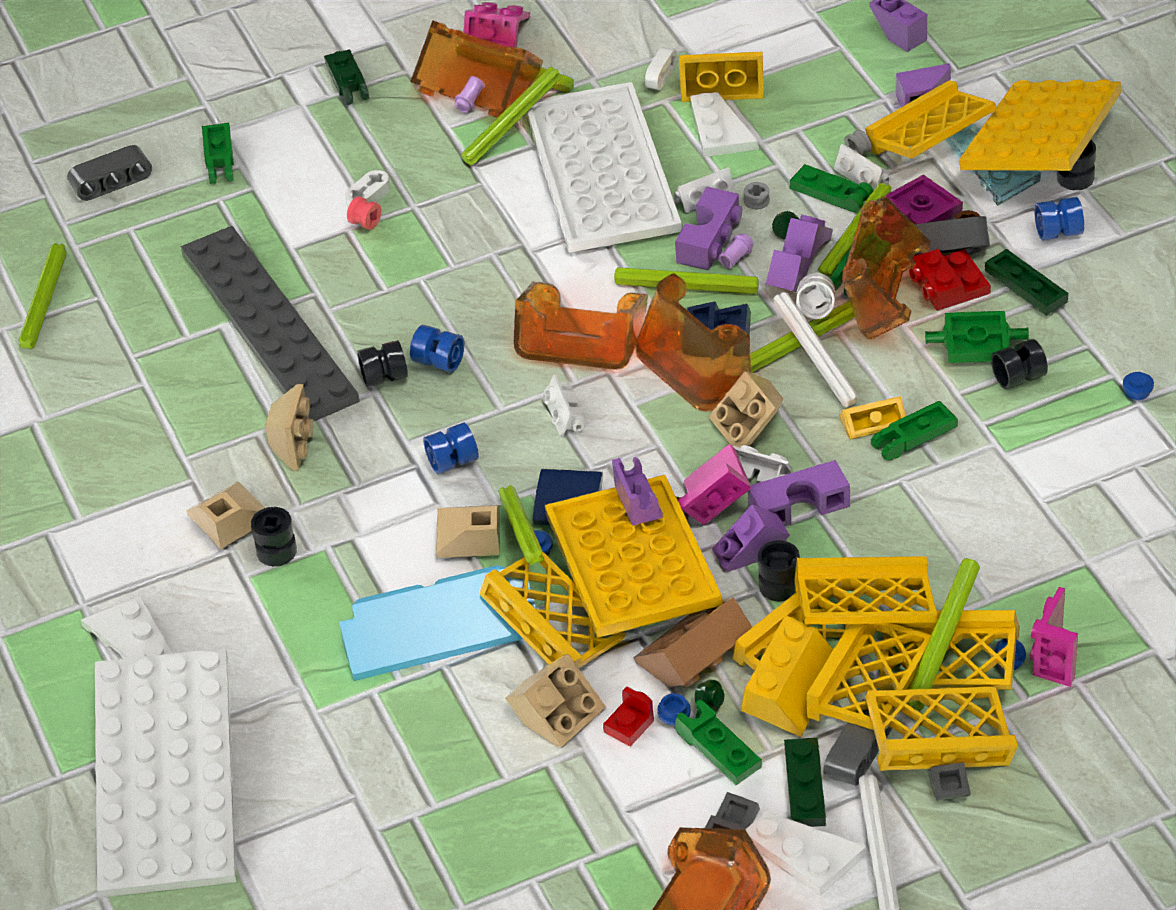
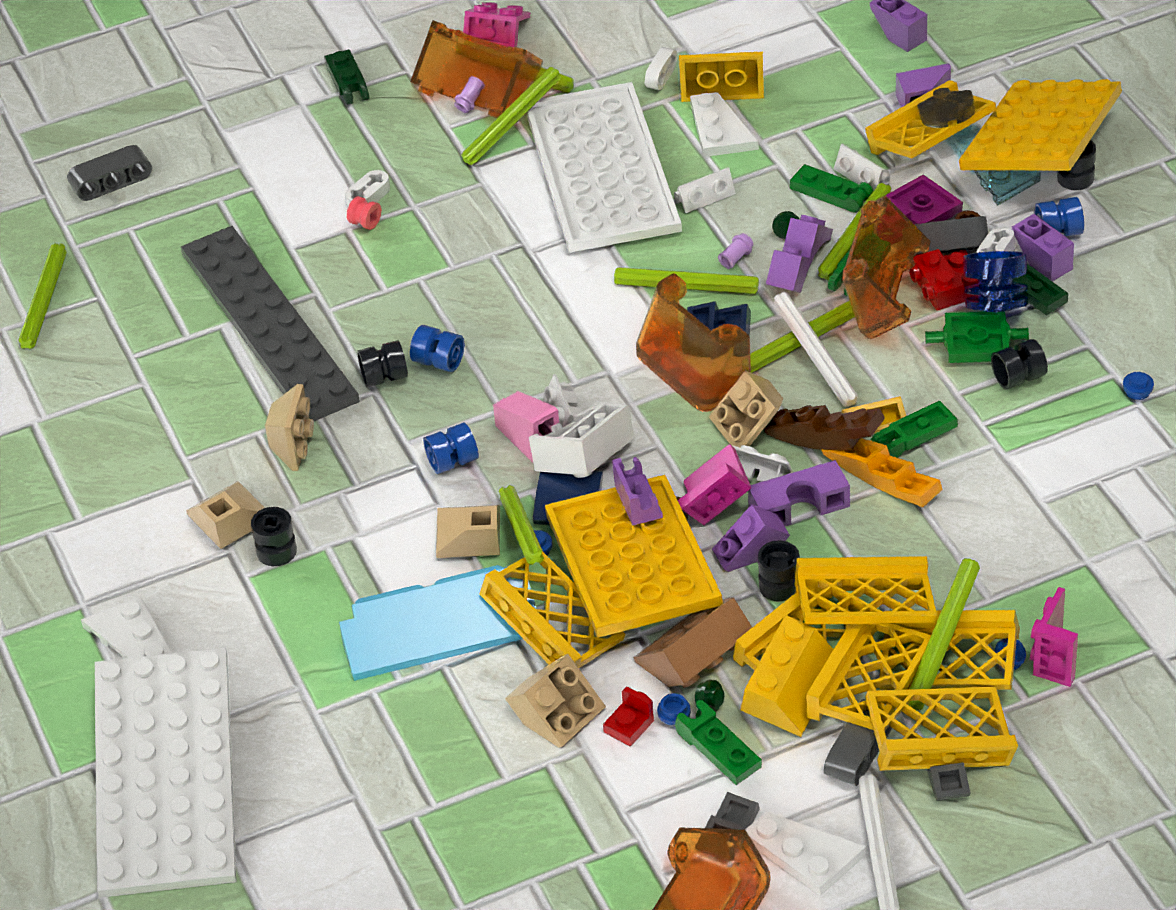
green hinge [202,122,234,184] -> none
clear orange windscreen [513,281,648,370] -> none
medium lavender arch [675,187,743,270] -> none
light grey bush [744,182,770,210] -> none
dark green plate [784,738,826,827] -> none
white wheel [796,273,835,319] -> none
light grey bush [844,129,871,155] -> none
none -> bright pink slope [493,391,559,463]
none -> white wedge [529,402,634,478]
none -> reddish brown slope [764,405,885,451]
none -> light orange slope [821,438,943,507]
none -> clear smoke plate [917,88,976,128]
none -> clear blue wheel [963,251,1028,312]
none -> white beam [977,227,1016,270]
none -> medium lavender slope [1012,214,1074,282]

